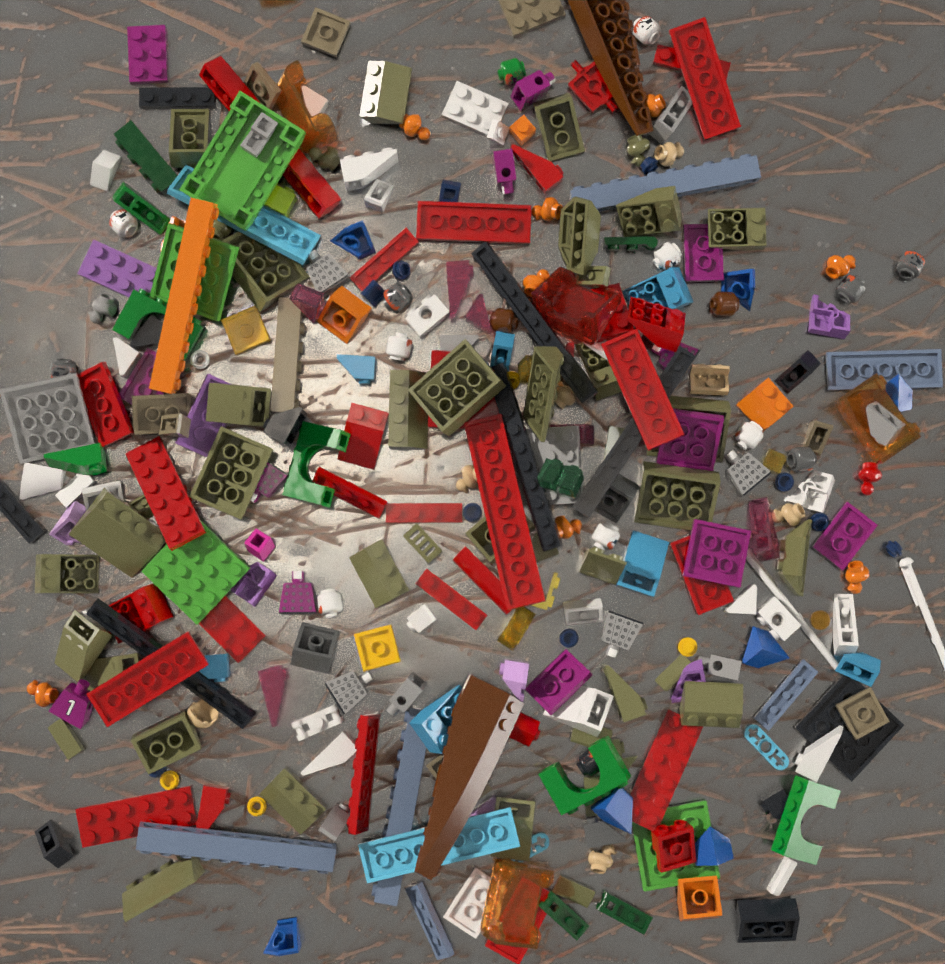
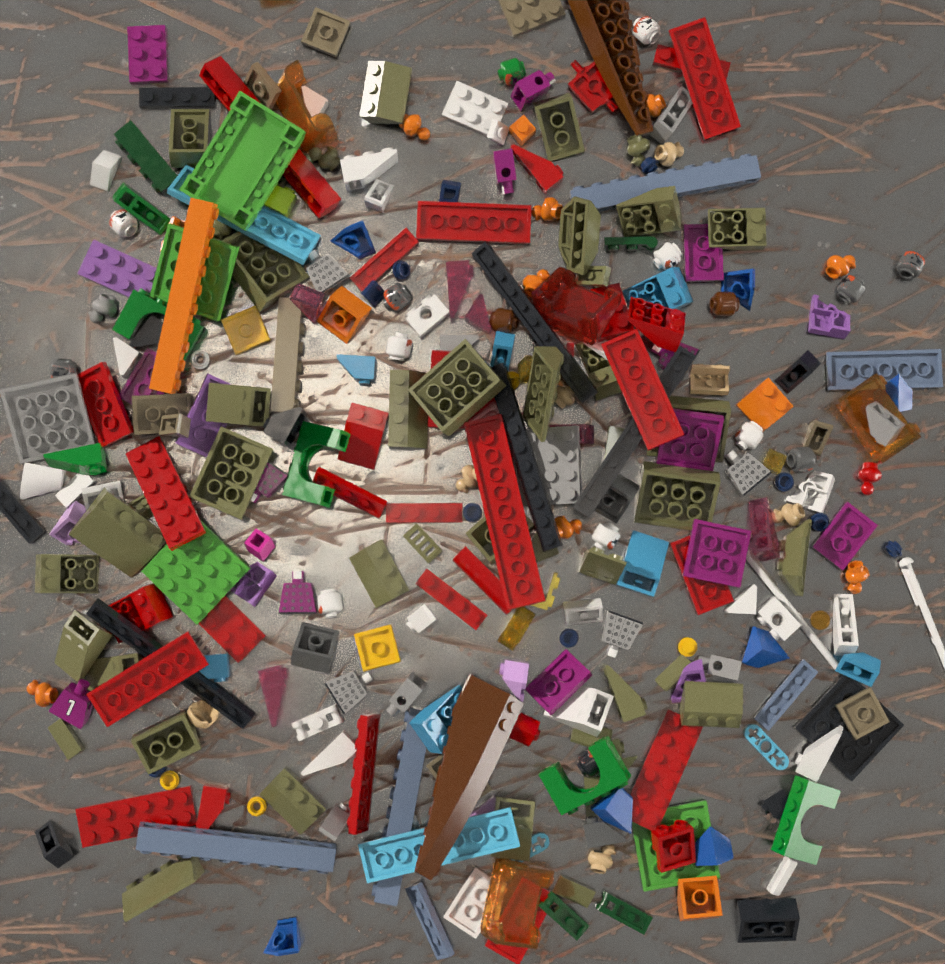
light grey slope [240,112,278,158] -> none
clear green piece [537,458,584,498] -> none

